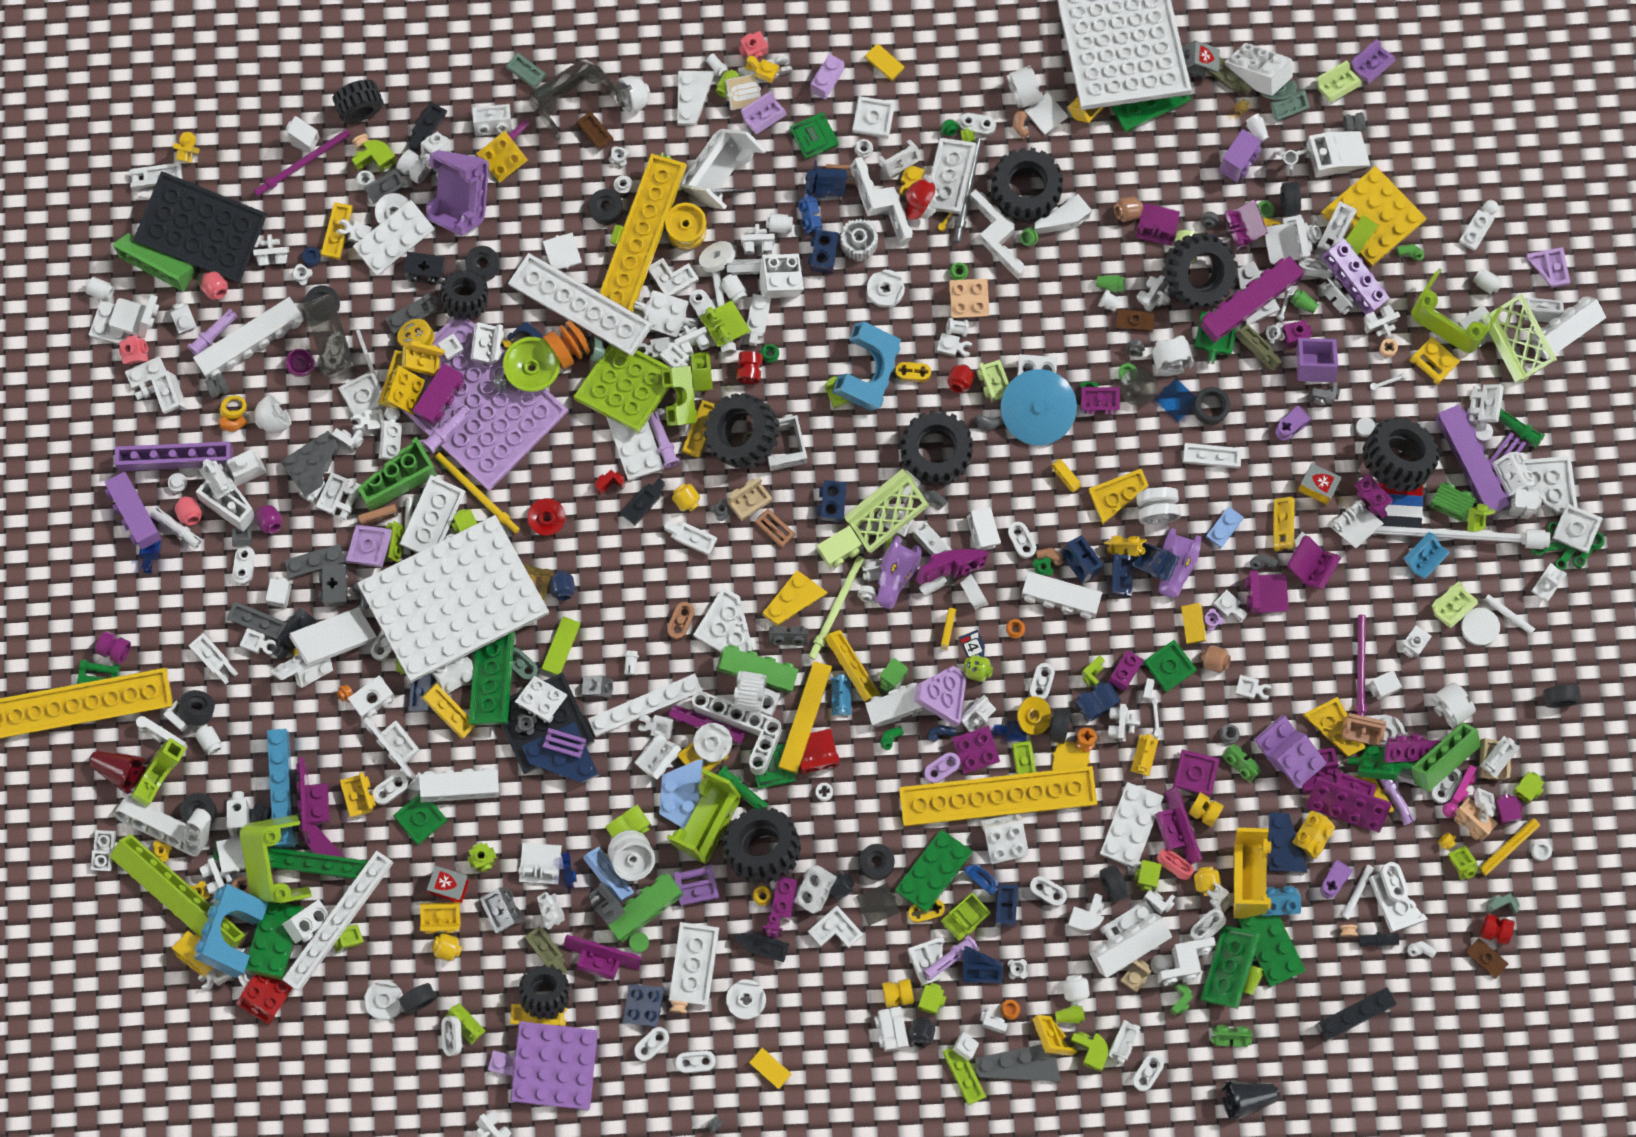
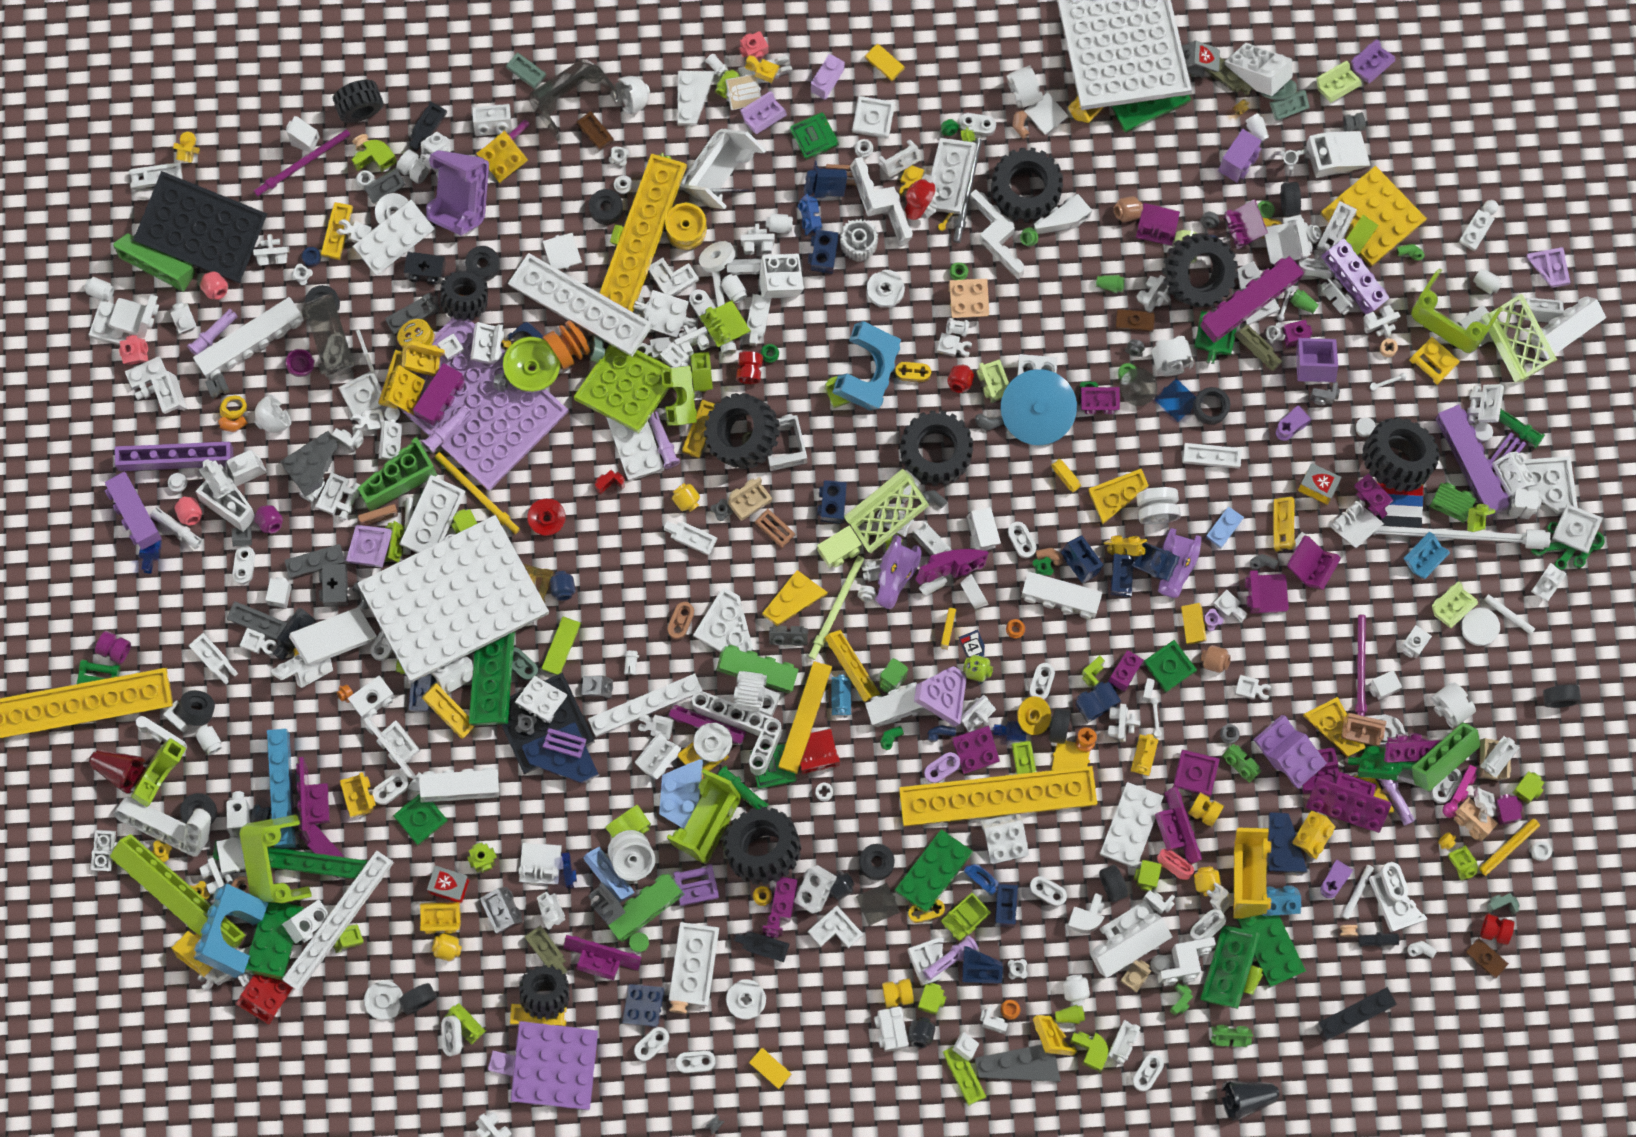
black hinge [620,478,665,526] -> none
white piece [1098,290,1121,312] -> none

